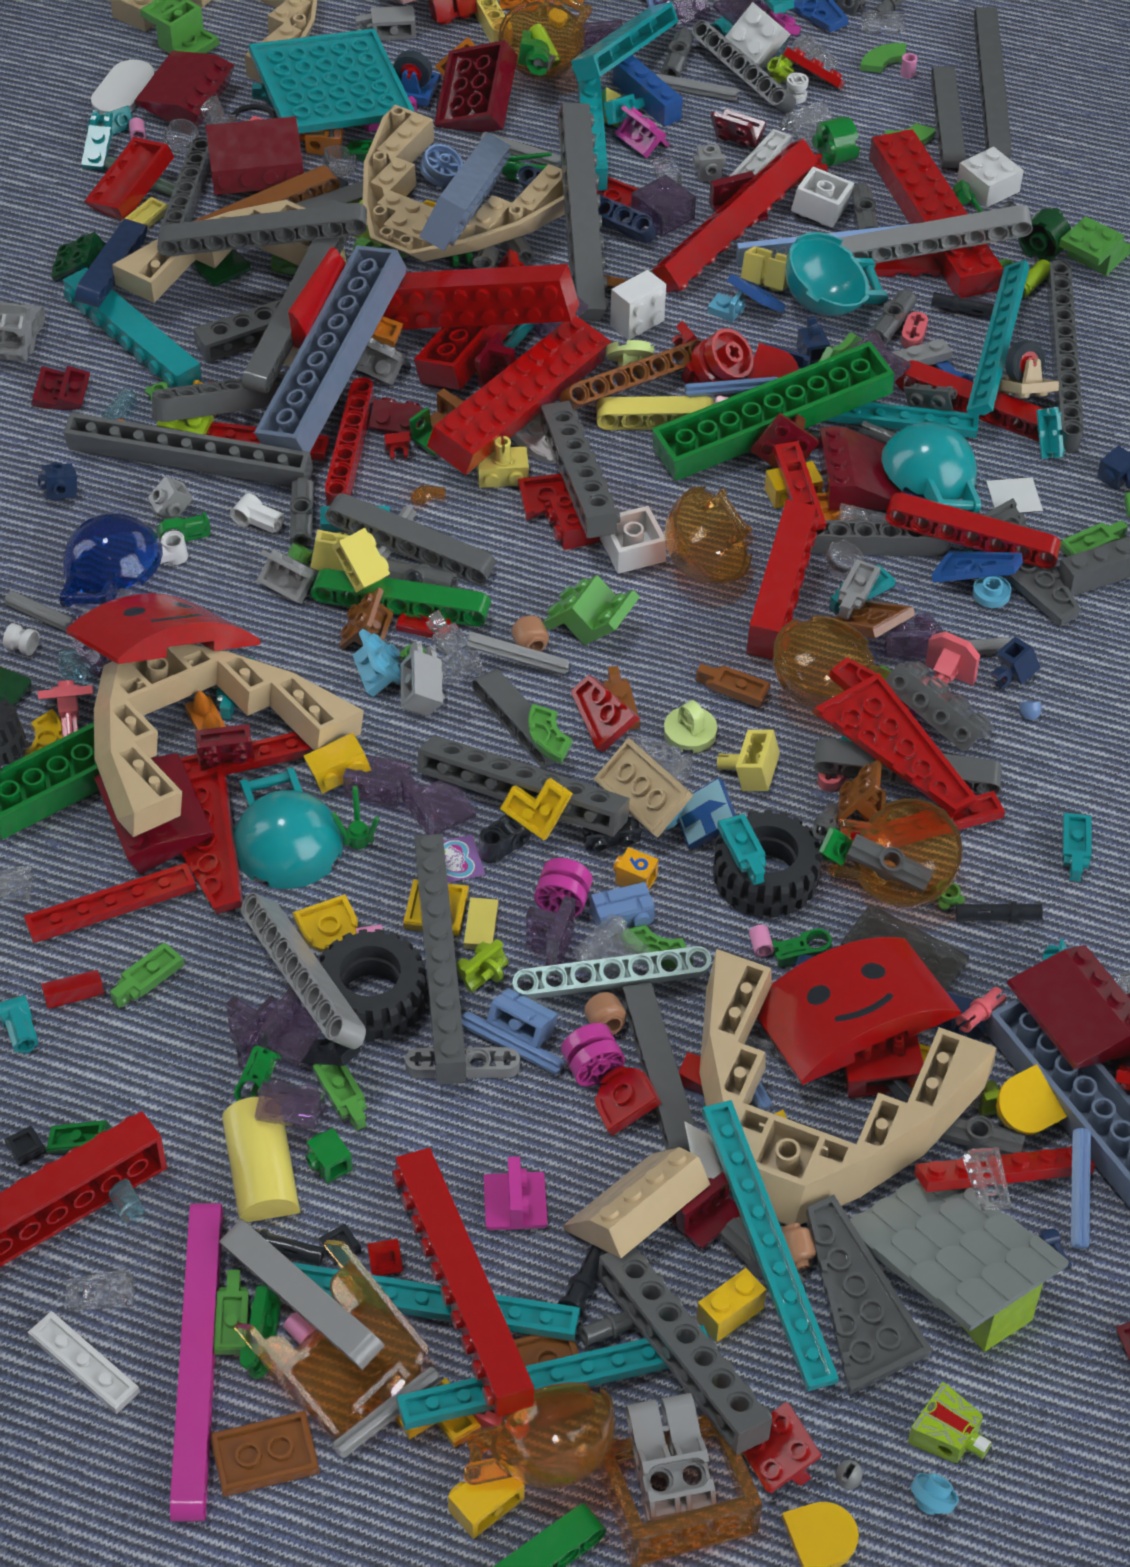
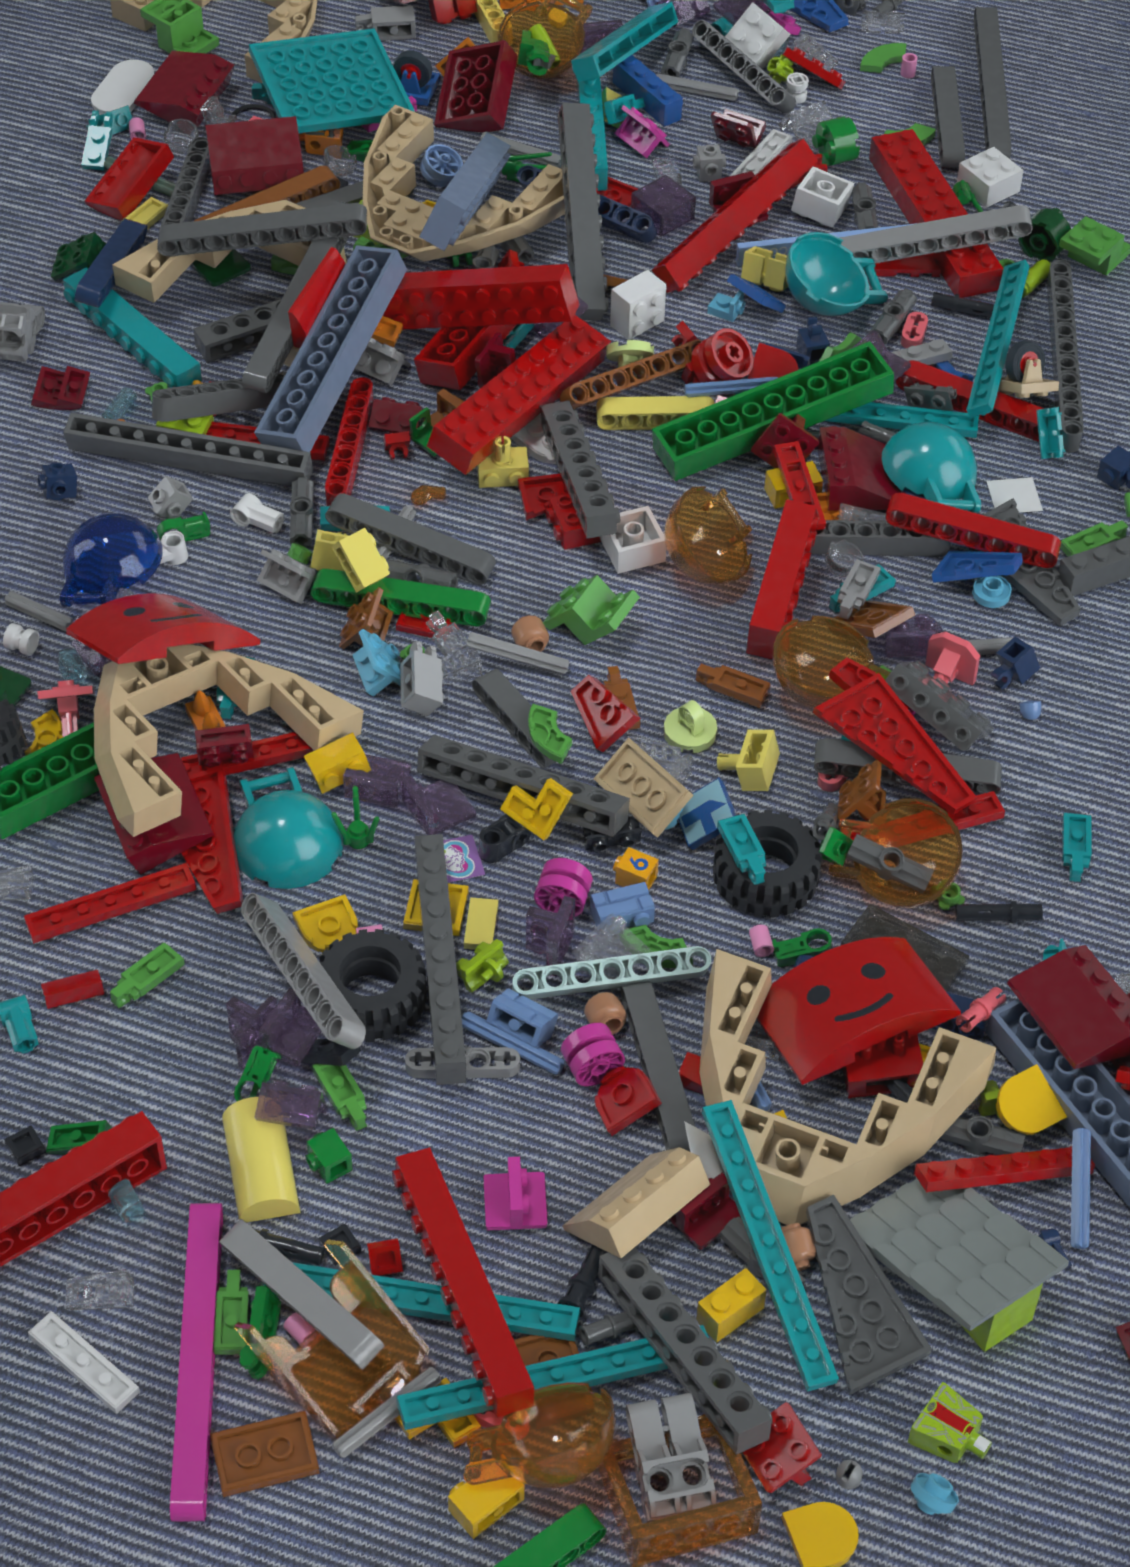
clear slope [963,1147,1012,1211] -> none

